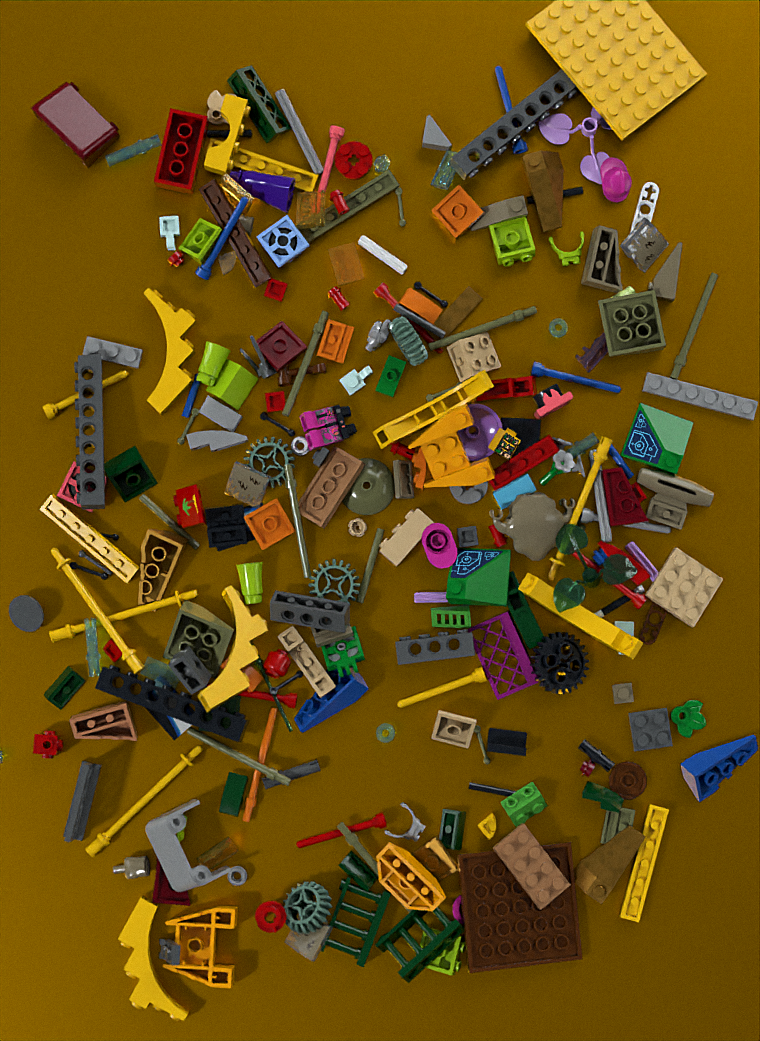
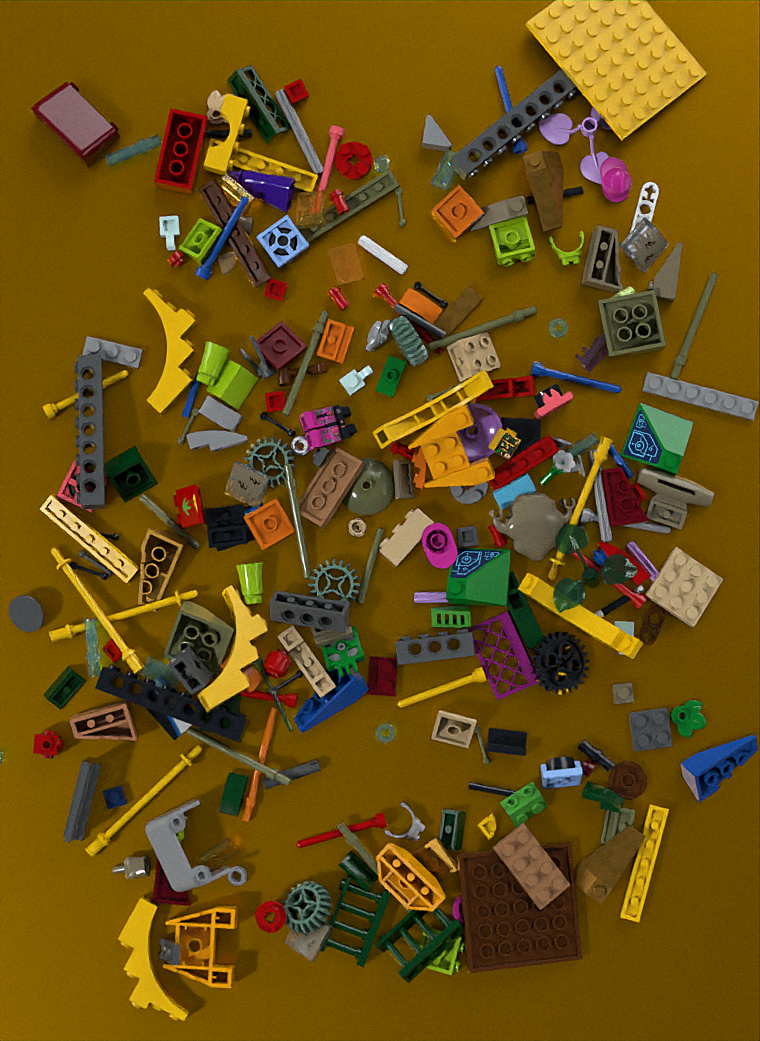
none -> dark blue plate [103,785,127,809]
none -> red plate [284,79,309,105]
none -> dark red plate [367,656,398,697]
none -> light blue piece [541,757,583,789]

